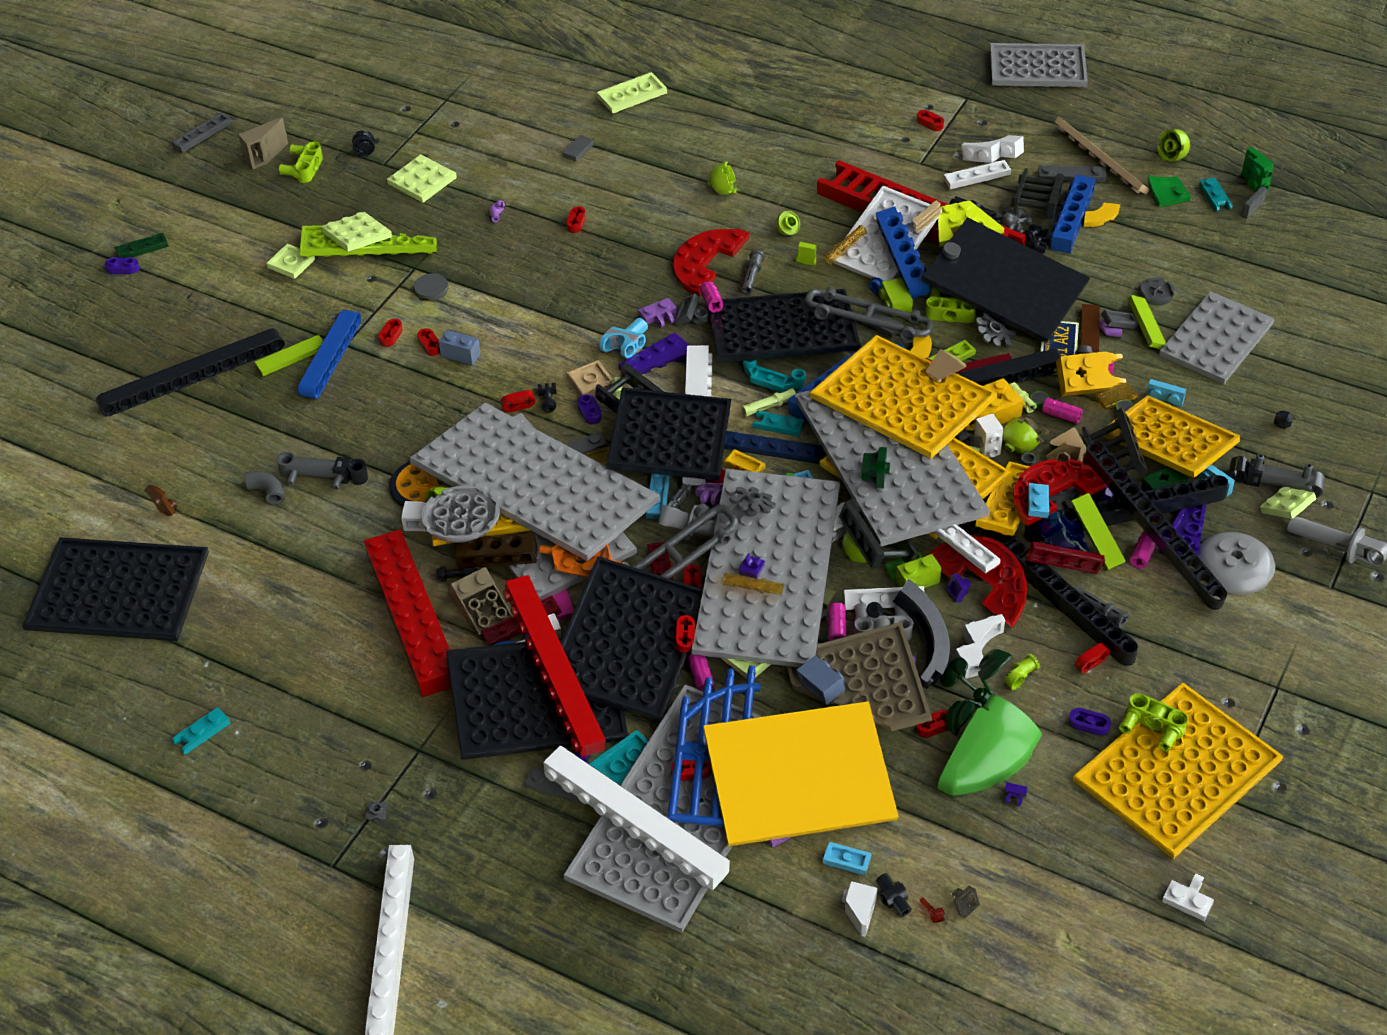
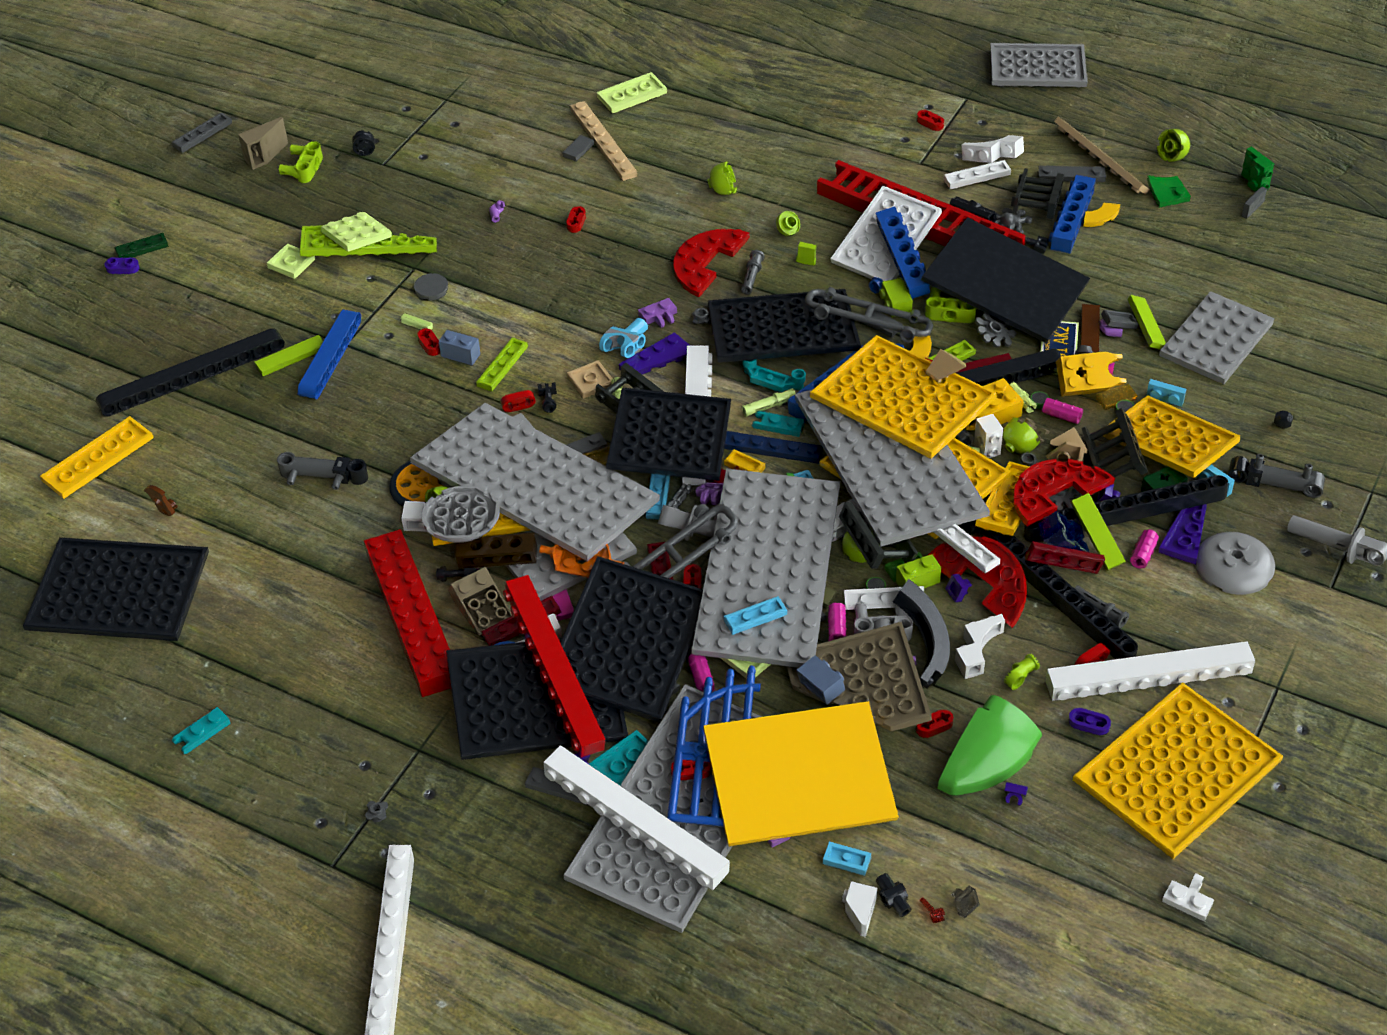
dark grey cylinder [245,471,285,504] -> none
red beam [378,319,403,347] -> none
yellowish green plate [387,154,457,203] -> none
dark purple plate [577,395,602,424] -> none
dark grey tile [674,293,700,326] -> none
red beam [675,615,695,653] -> none
dark pink axle [700,281,723,312] -> none
clear yellow pin [722,572,784,596] -> none
dark grey animal [730,487,776,517] -> none
dark purple tile [739,554,765,580] -> none
clear yellow pin [823,225,867,264] -> none
dark green brick [862,447,890,488] -> none
black hinge [866,602,893,618] -> none
tan tile [912,200,941,234] -> none
neon yellow wing [938,200,1004,247] -> none
dark green plant [940,649,1013,736] -> none
dark grey tile [942,242,961,259] -> none
black hinge [1022,224,1049,243] -> none
medium azure plate [1028,483,1049,518] -> none
black beam [1084,440,1227,610] -> none
lime piece [1119,693,1188,752] -> none
dark grey tile [1139,277,1175,305] -> none
teal hinge [1199,177,1233,212] -> none
yellowish green plate [1260,487,1316,519] -> none
none -> yellow plate [40,416,153,499]
none -> yellowish green axle [400,313,433,330]
none -> lime tile [476,337,528,392]
none -> tan plate [570,101,637,181]
none -> medium azure tile [724,596,788,635]
none -> tile [866,577,886,589]
none -> white brick [1045,642,1255,701]

